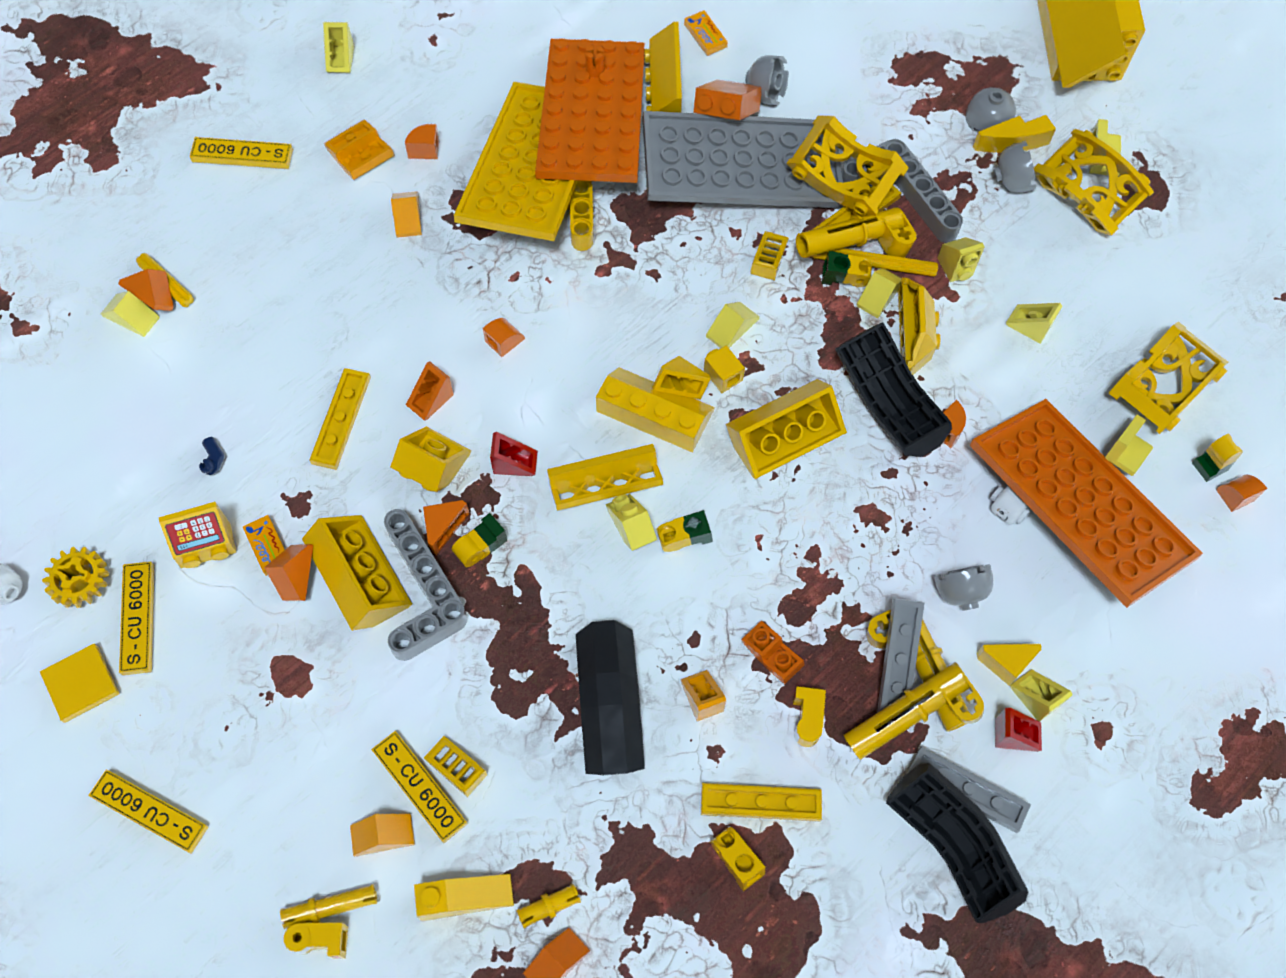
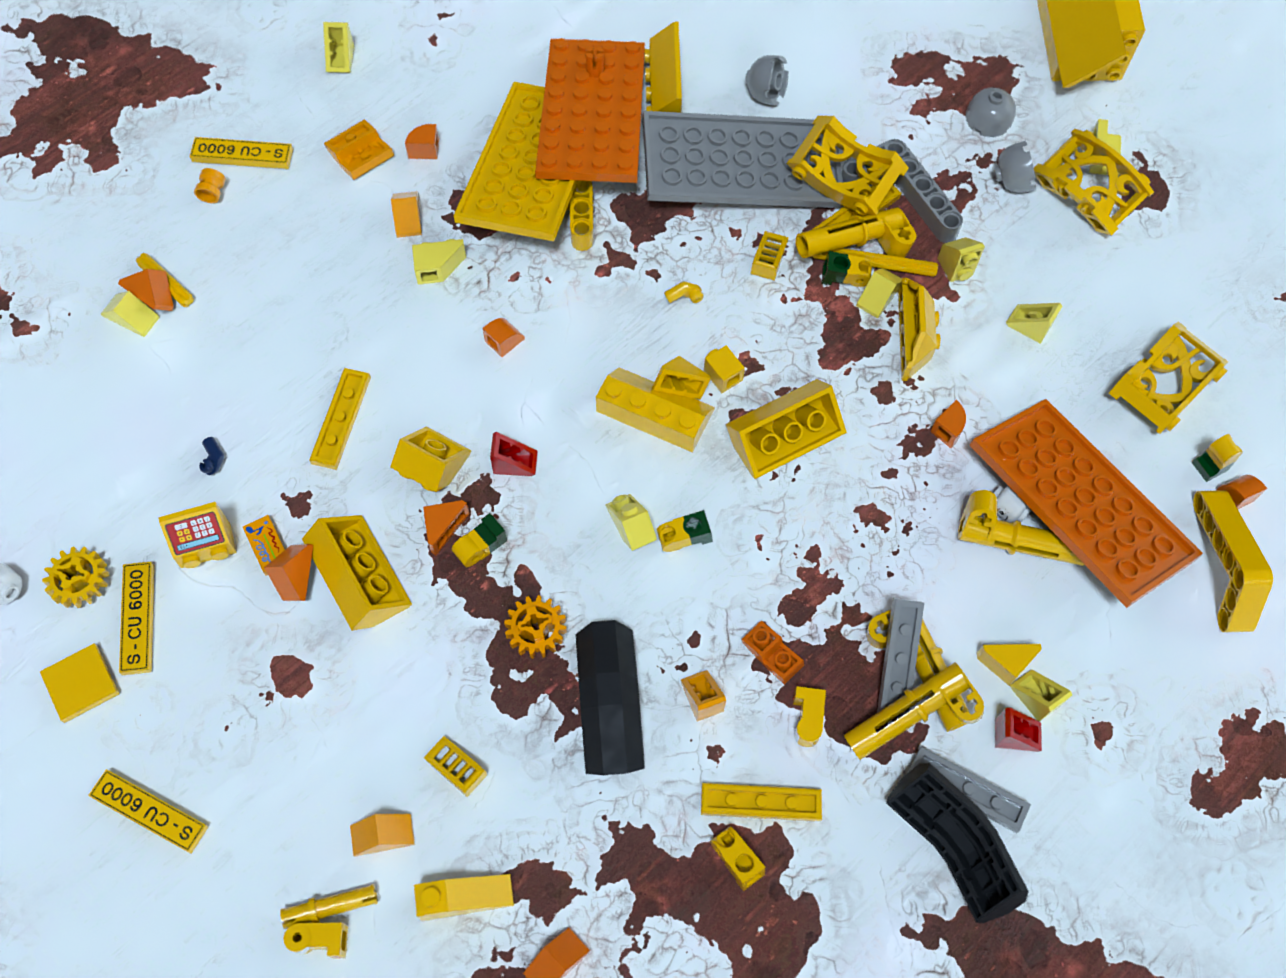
yellow tile [371,731,468,843] -> none
light grey beam [384,509,467,661] -> none
orange slope [406,361,454,421] -> none
yellow pin [516,884,581,929] -> none
yellow fence [547,444,663,511] -> none
light orange tile [684,10,728,56] -> none
orange brick [694,79,761,120] -> none
light yellow slope [706,302,760,348] -> none
black piece [835,322,952,457] -> none
light grey cylinder [934,564,993,611] -> none
yellow slope [973,115,1056,153] -> none
light yellow panel [1105,414,1153,476] -> none
none -> light orange wheel [194,168,226,203]
none -> light yellow slope [412,239,466,285]
none -> light orange gear [504,595,567,659]
none -> yellow arm [664,281,704,303]
none -> yellow piece [958,490,1084,566]
none -> yellow beam [1193,490,1273,633]

